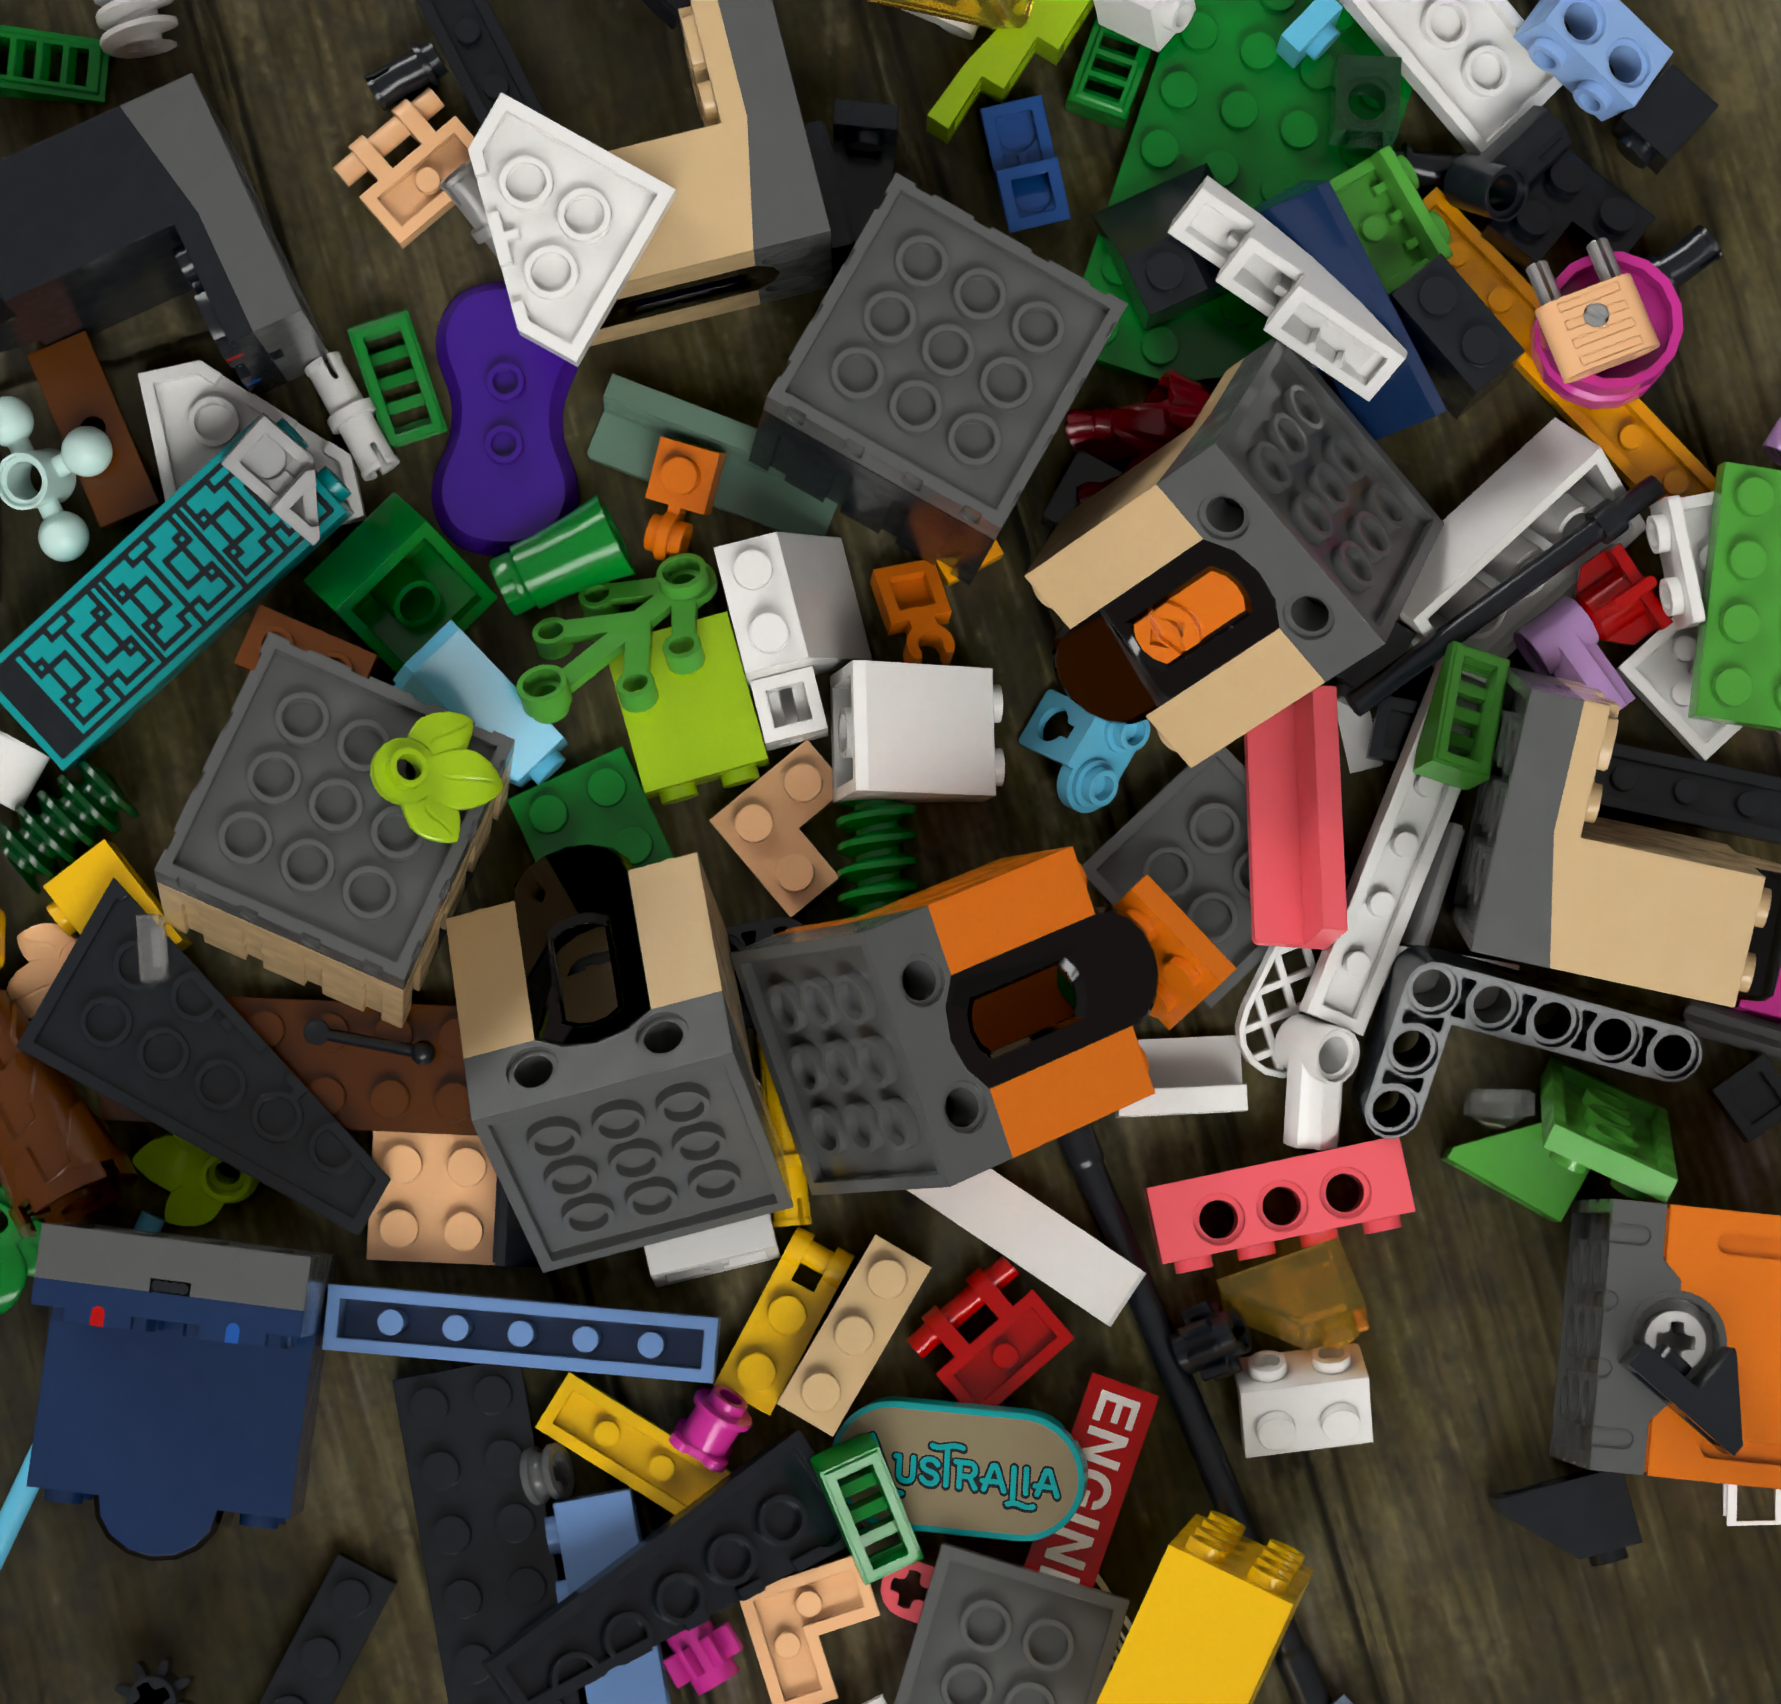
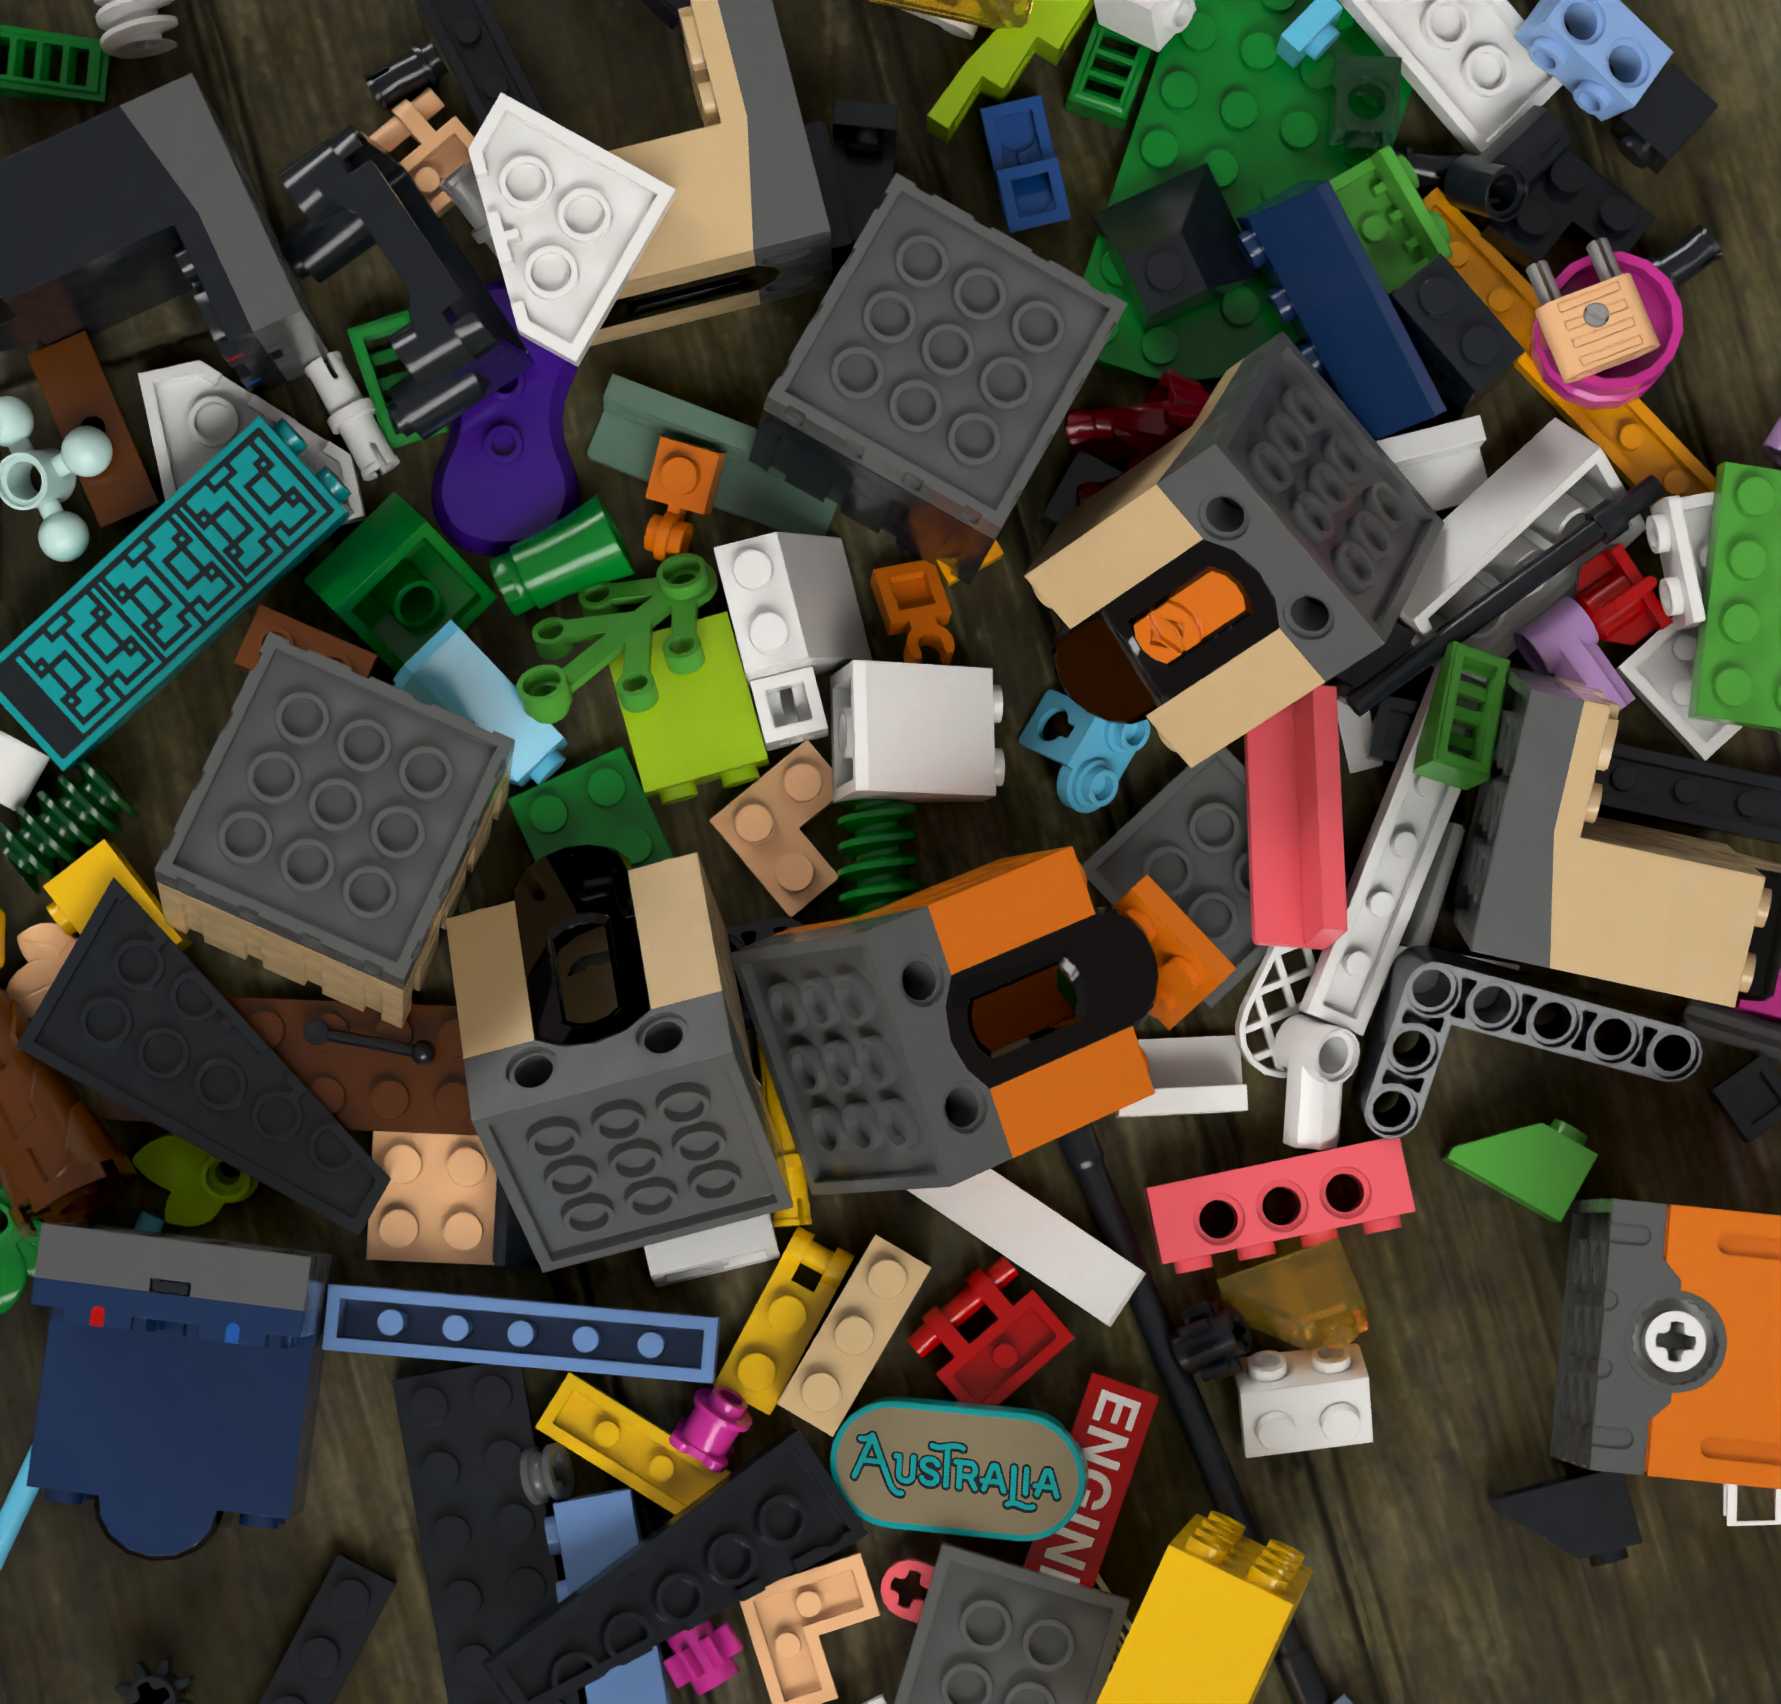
clear tile [136,914,170,984] -> none
light grey slope [221,413,320,546] -> none
lime plate [370,711,503,843] -> none
green slope [810,1433,924,1586] -> none
white slope [1167,175,1408,402] -> none
clear tile [1462,1089,1535,1129] -> none
bright green plate [1540,1056,1678,1203] -> none
black slope [1618,1342,1743,1456] -> none
none -> black piece [279,125,535,440]
none -> white panel [1376,415,1488,513]

